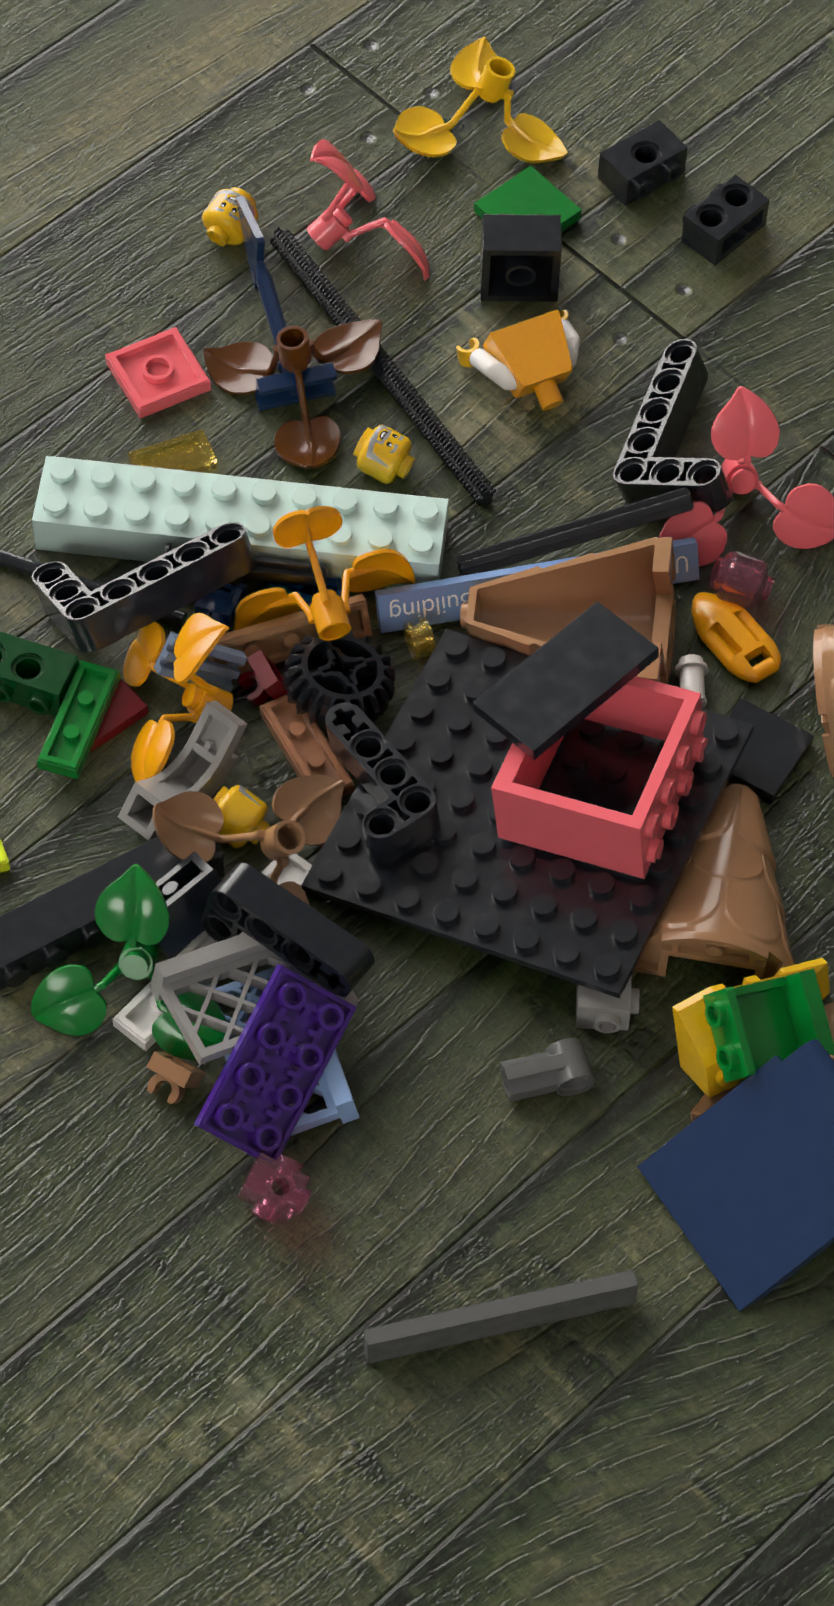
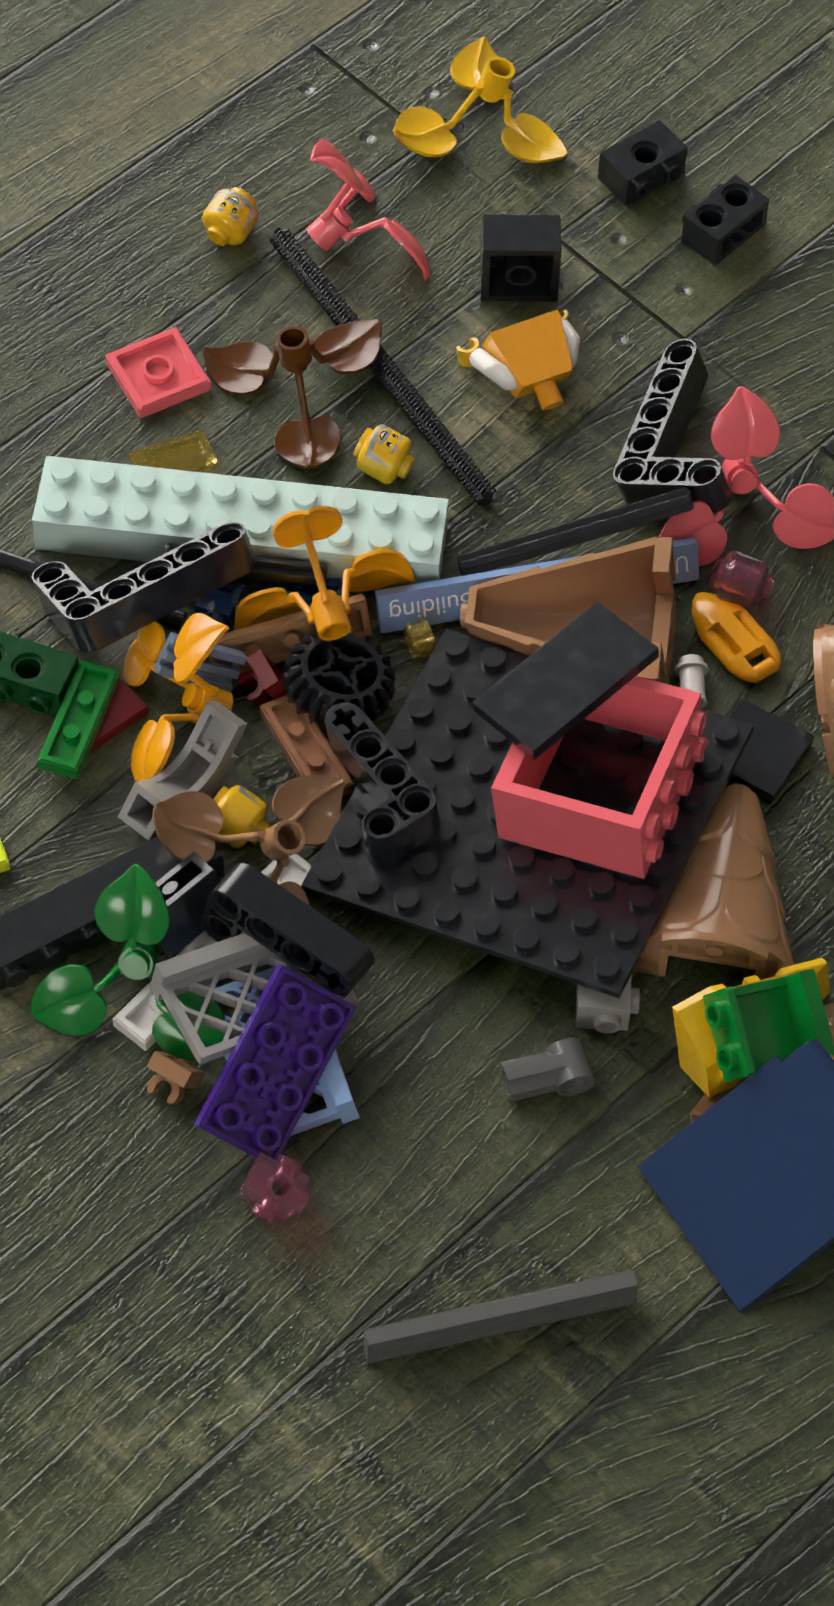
dark blue piece [235,195,337,411] -> none
green tile [474,166,582,232] -> none

